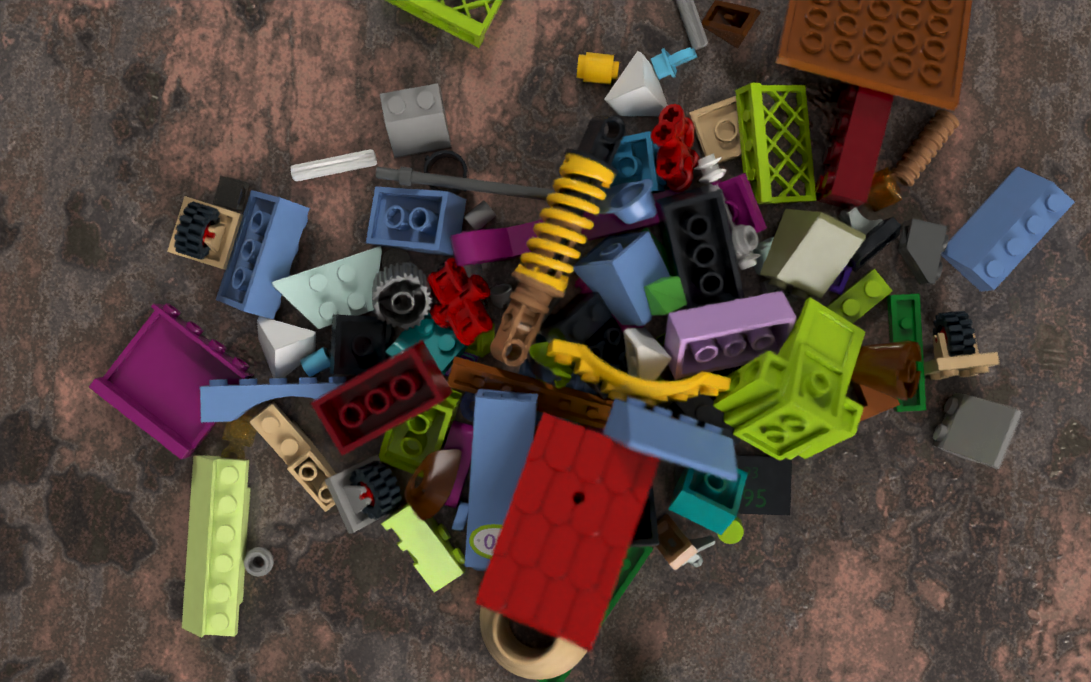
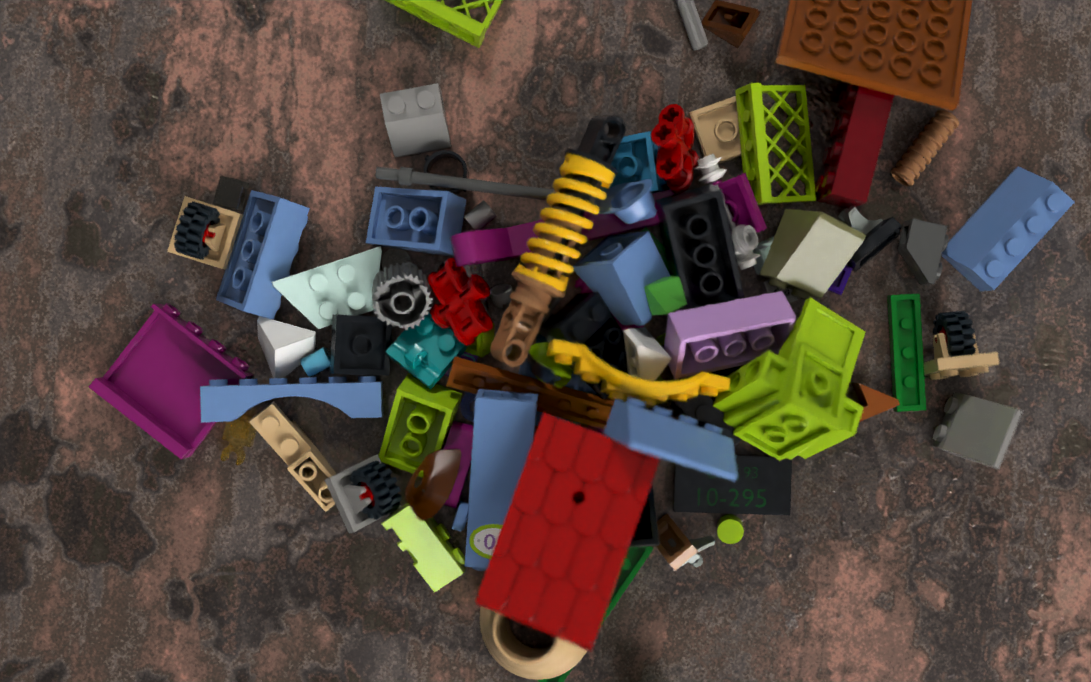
yellowish green slope [182,455,250,638] -> none
light grey plate [244,547,274,577] -> none
white axle [291,149,377,181] -> none
dark red brick [311,340,452,456] -> none
yellow brick [576,52,619,85] -> none
white slope [604,51,668,116] -> none
medium azure piece [651,47,698,80] -> none
teal slope [668,466,748,535] -> none
lime plate [825,268,893,324] -> none
reddish brown cone [850,340,922,400] -> none
clear orange slope [867,167,902,212] -> none

